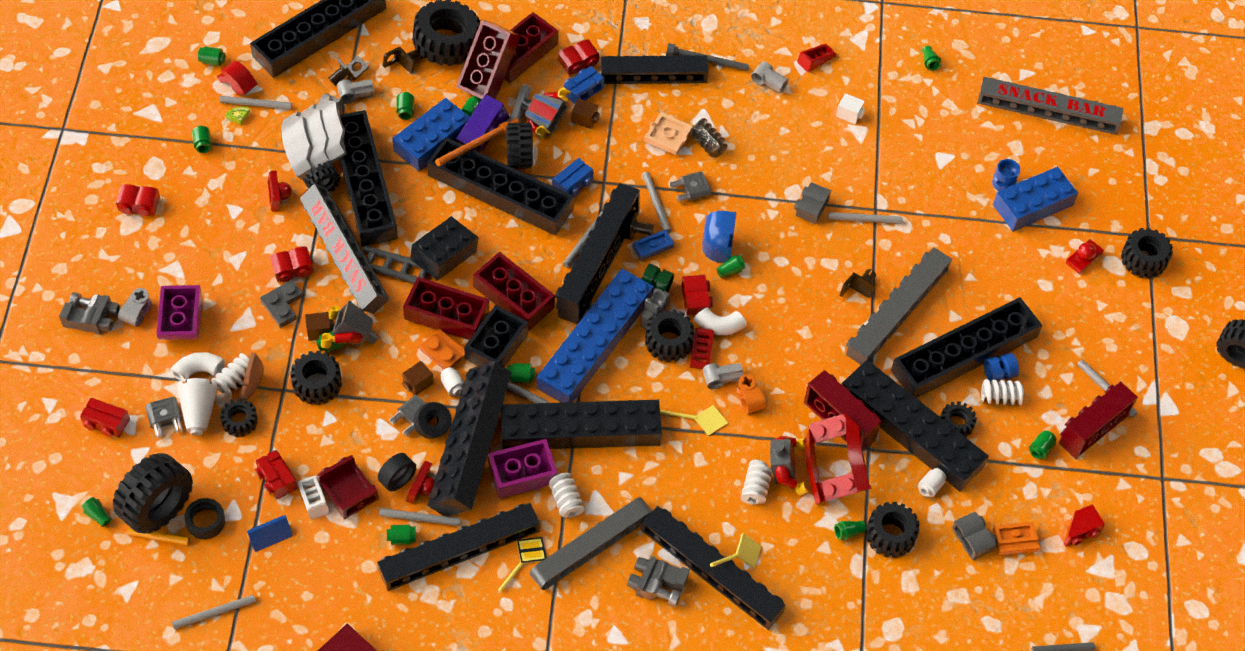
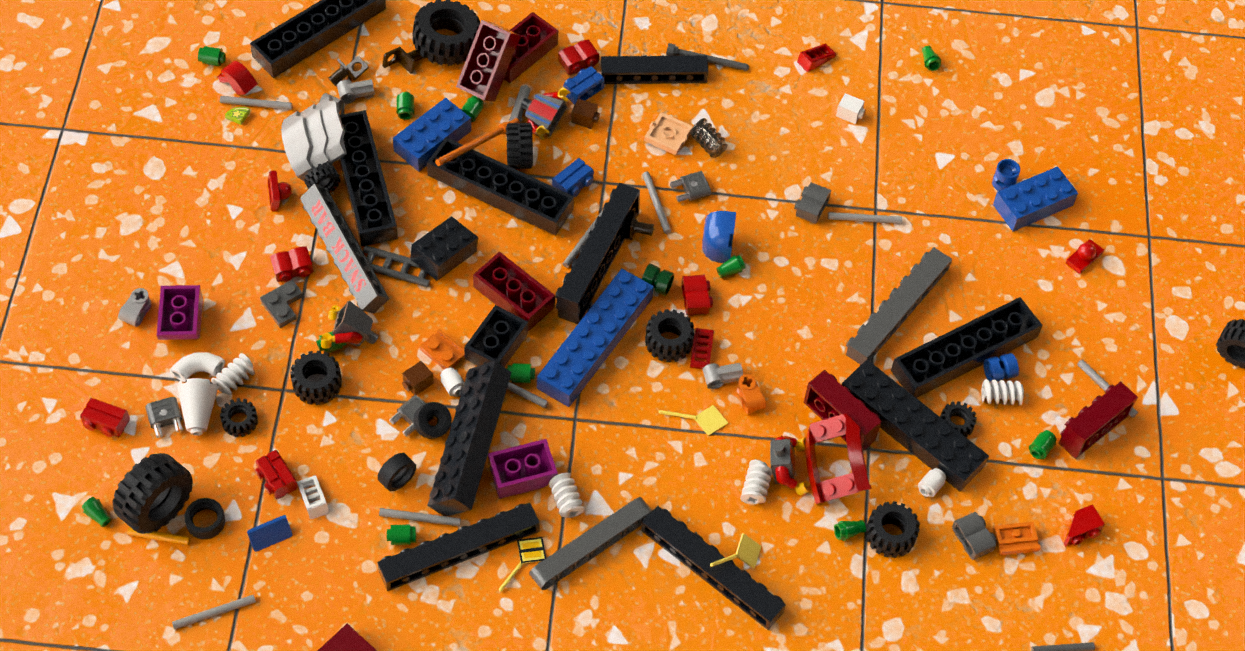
dark grey hips [59,292,121,335] -> none
red brick [116,184,160,216] -> none
green brick [192,125,212,153] -> none
nougat brick [240,352,264,402] -> none
reddish brown brick [305,312,334,341] -> none
dark red panel [317,455,379,519] -> none
dark red brick [403,277,490,340] -> none
red tile [406,461,435,504] -> none
dark purple wedge [456,94,510,153] -> none
black brick [501,399,662,450] -> none
dark grey hips [627,556,690,607] -> none
blue plate [632,229,674,260] -> none
dark grey plate [640,288,670,329] -> none
white cylinder [693,307,747,336] -> none
light grey piece [751,61,789,92] -> none
dark brown bracket [839,269,876,298] -> none
dark grey brick [977,77,1123,135] -> none
black tyre [1121,228,1173,278] -> none

